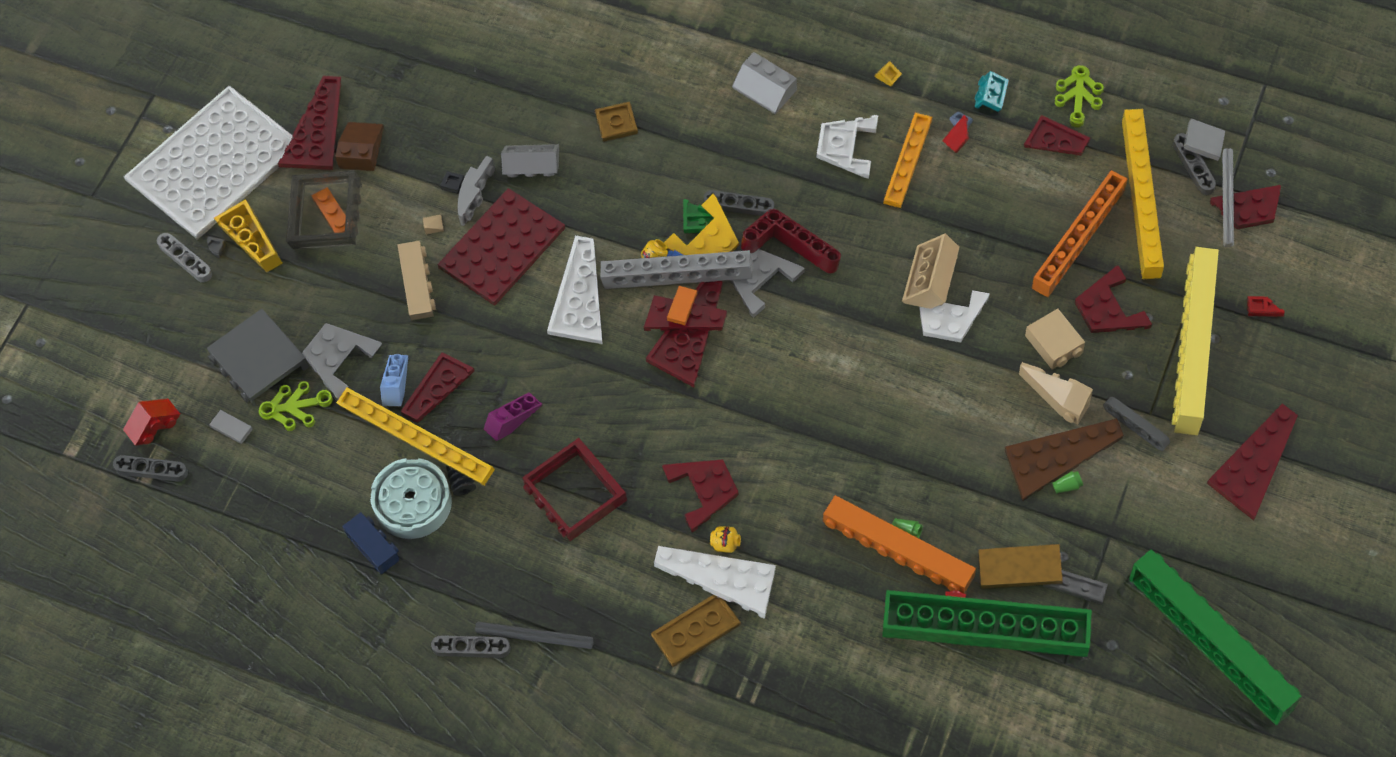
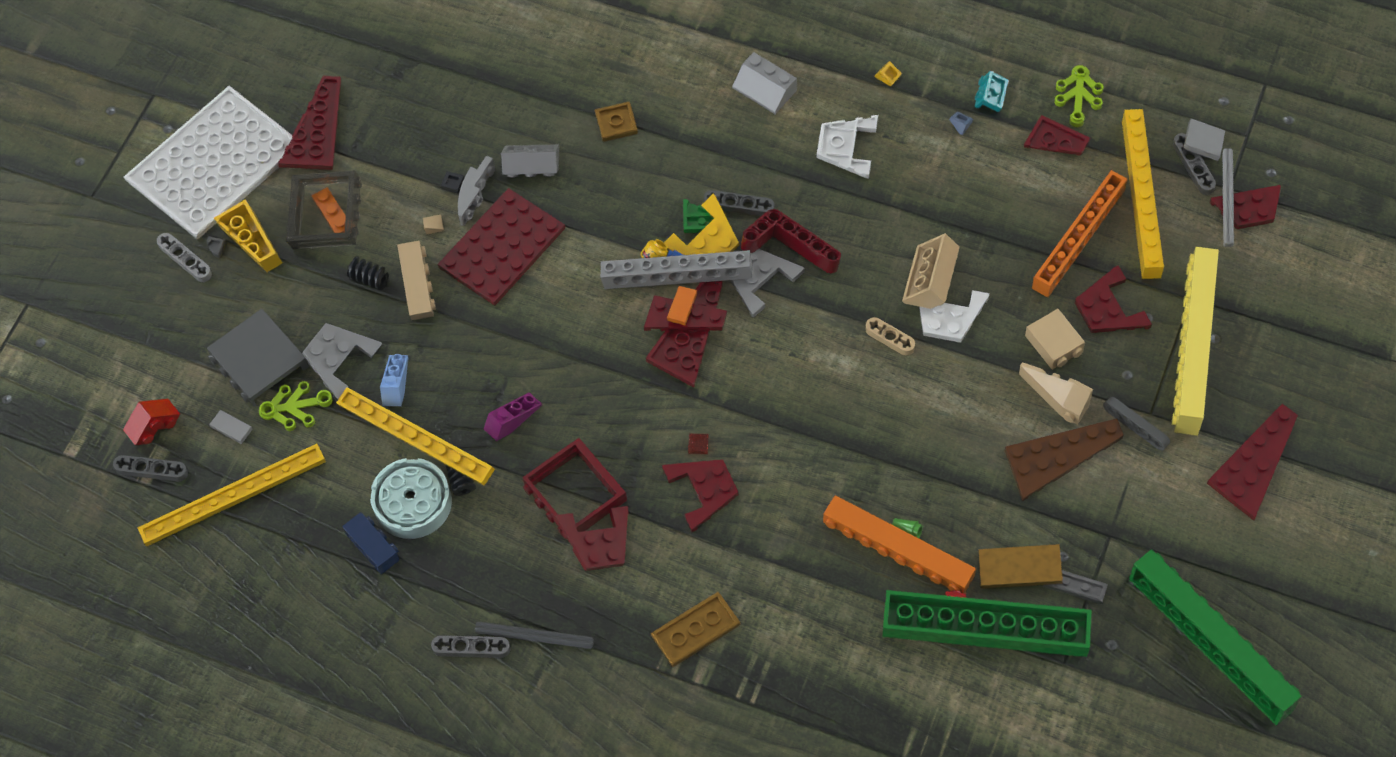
reddish brown slope [335,122,384,171] -> none
dark red wing [401,352,475,423] -> none
white wing [547,236,603,344] -> none
white wing [654,546,776,619] -> none
yellow head [710,526,741,553] -> none
light orange tile [883,112,932,208] -> none
red tile [942,115,969,153] -> none
bright green cone [1052,471,1083,494] -> none
red tile [1247,296,1285,317] -> none
none -> yellow plate [138,444,326,547]
none -> black piece [347,256,389,290]
none -> dark red wing [554,506,628,571]
none -> clear red tile [688,433,709,454]
none -> tan beam [866,317,915,356]

